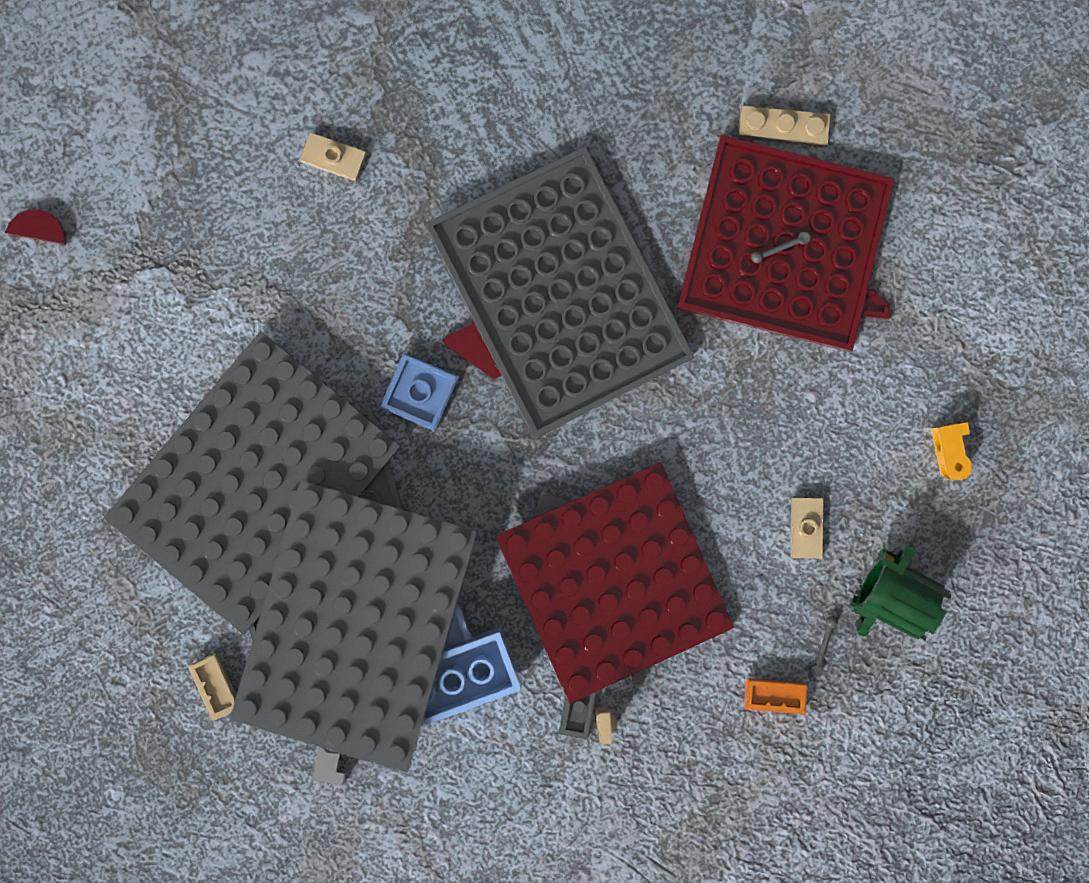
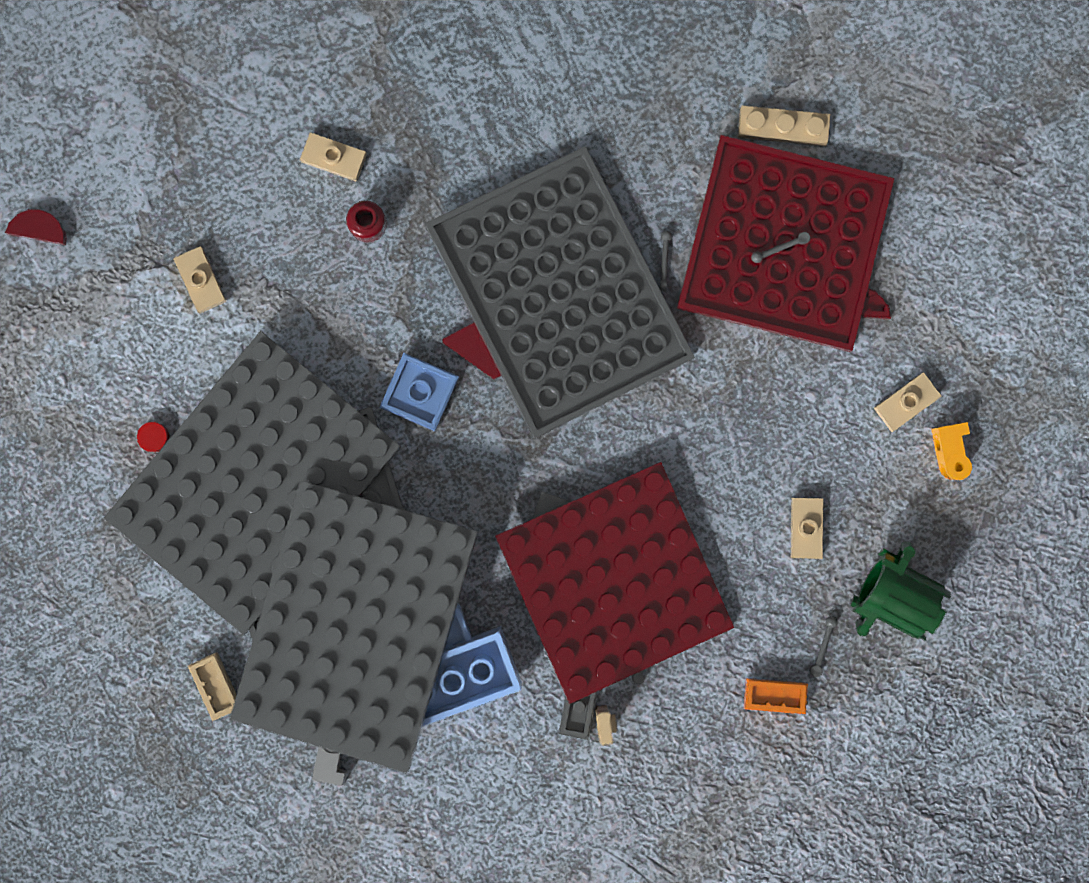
none -> red tile [137,422,169,452]
none -> tan plate [173,246,227,314]
none -> dark red head [346,200,387,243]
none -> dark grey hinge [660,230,672,292]
none -> tan plate [874,372,942,432]

